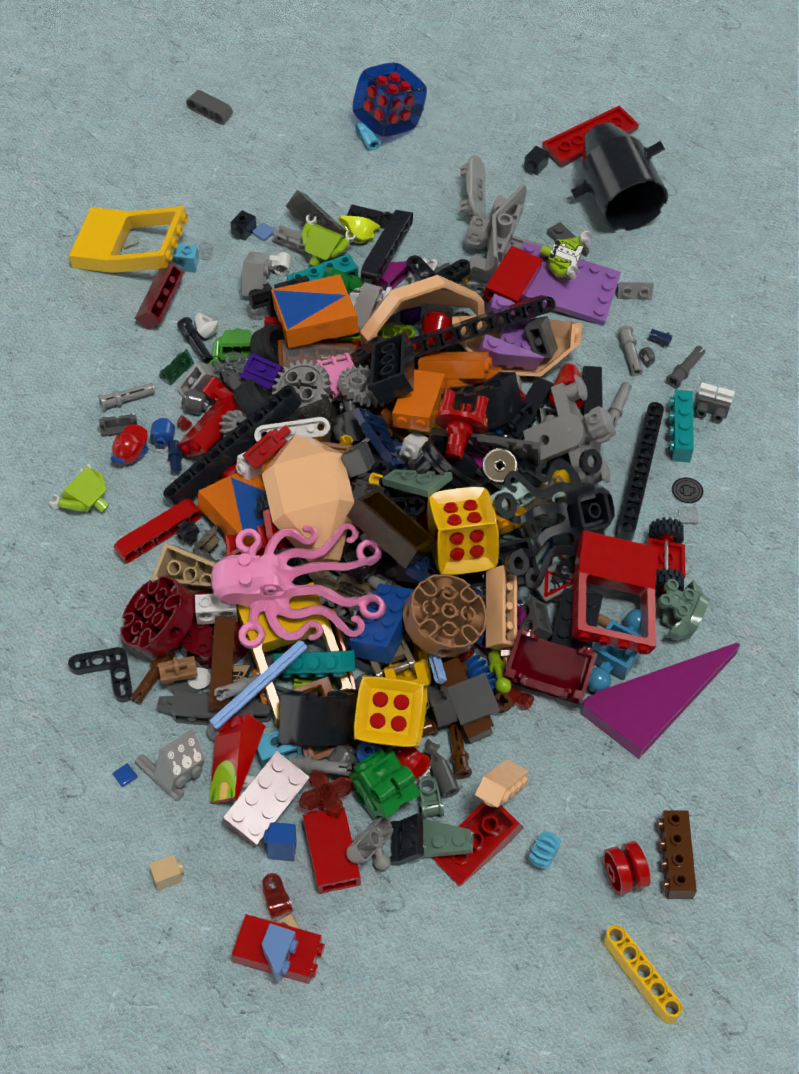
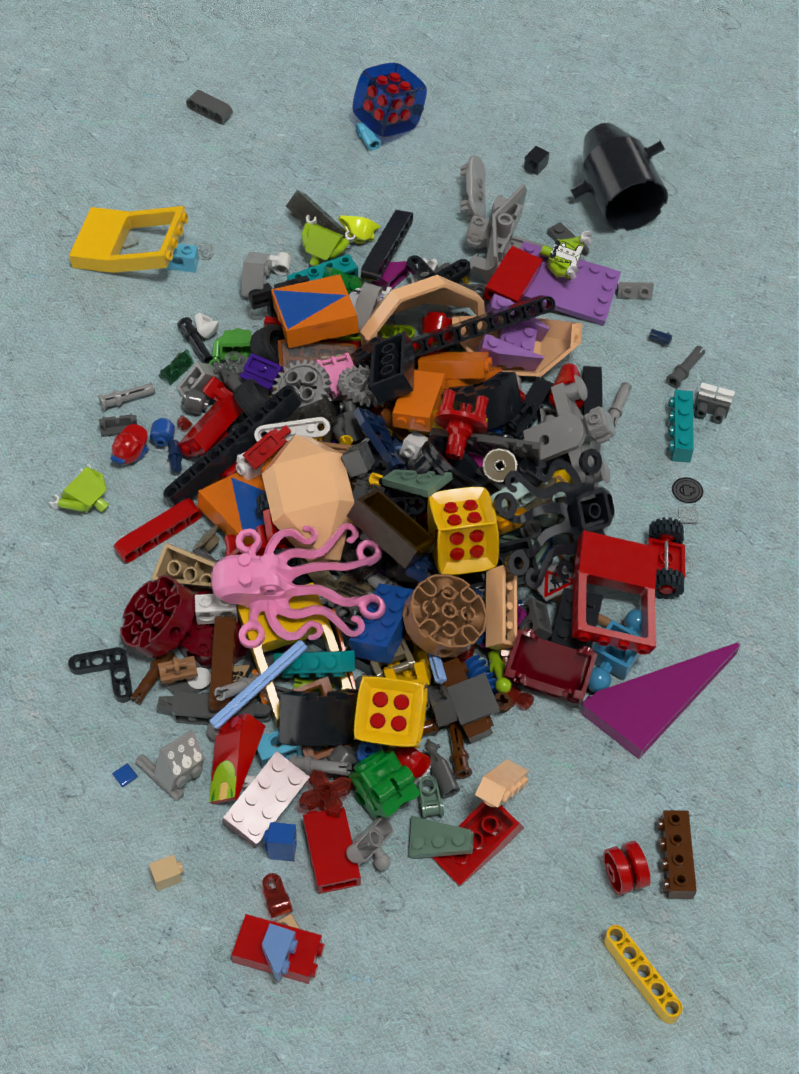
dark red brick [134,262,185,330] -> none
black gear [176,520,200,545] -> none
light grey gear [219,410,247,438] -> none
black brick [230,210,257,241] -> none
medium blue piece [253,223,274,241] -> none
light grey hinge [273,225,305,253] -> none
black hinge [346,204,393,229] -> none
black plate [390,813,424,866] -> none
dark purple slope [400,306,422,327] -> none
dark grey brick [525,316,558,358] -> none
medium azure gear [529,831,561,869] -> none
red plate [542,105,639,166] -> none
light grey pin [617,325,643,376] -> none
black beam [617,402,664,541] -> none
dark grey tile [639,347,655,366] -> none
sand green piece [657,579,710,641] -> none

